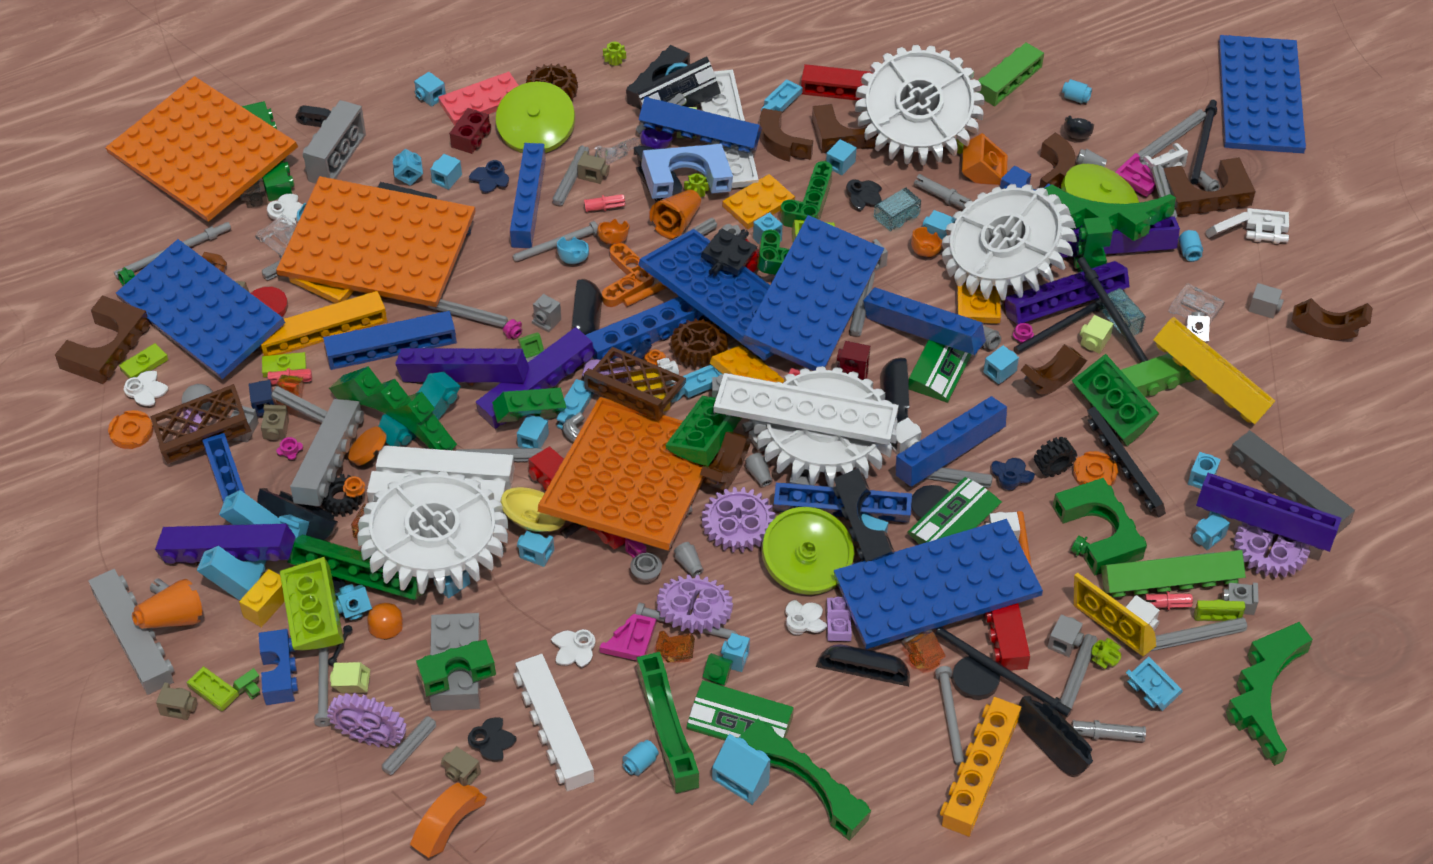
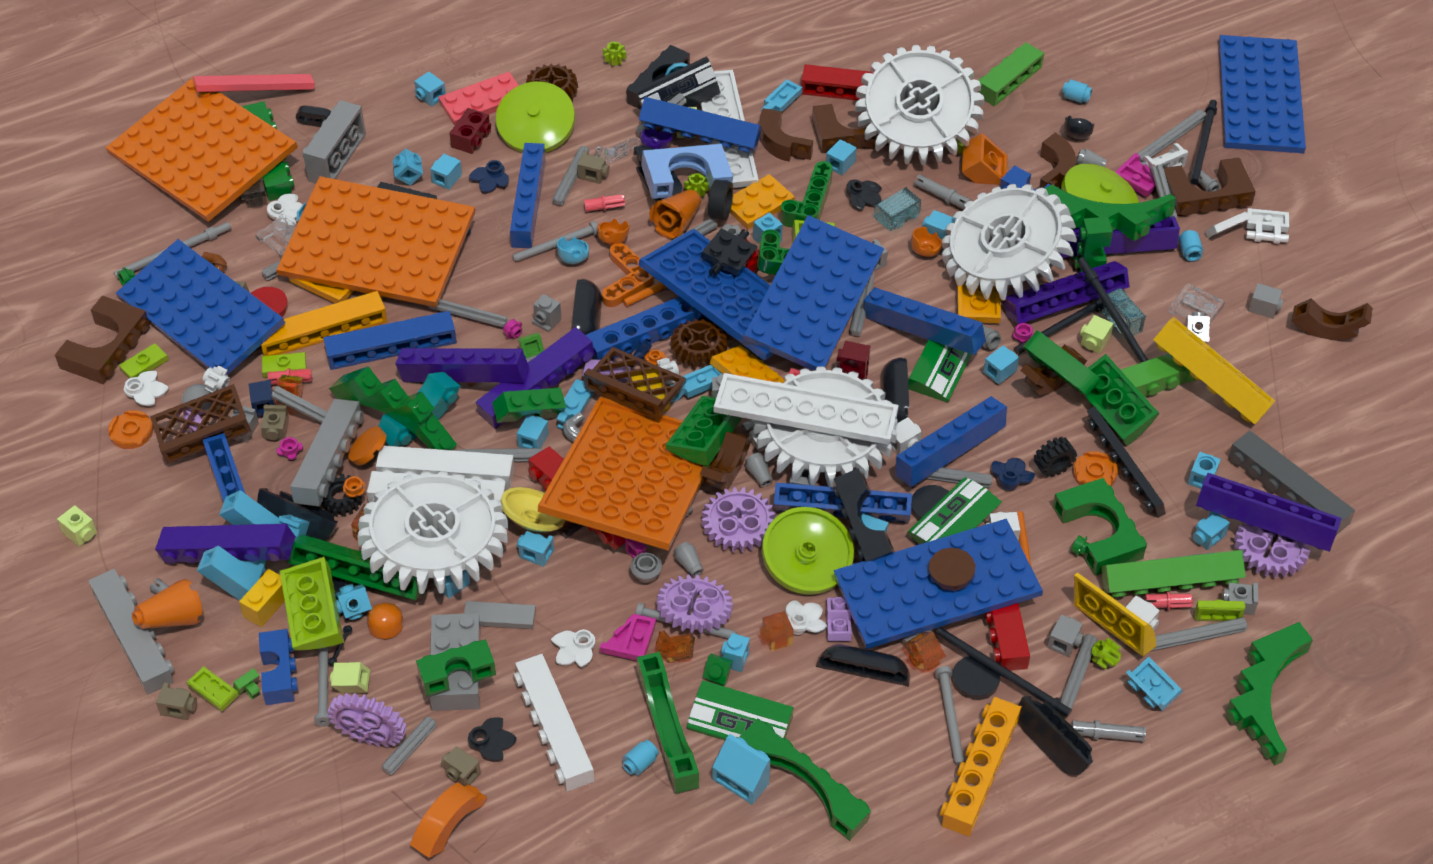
none -> yellowish green brick [57,505,97,547]
none -> coral tile [193,74,315,92]
none -> white gear [202,365,230,393]
none -> light grey tile [464,601,536,629]
none -> black tyre [708,179,733,220]
none -> clear orange brick [760,611,793,651]
none -> reddish brown tile [929,548,976,591]
none -> green beam [1023,330,1101,397]

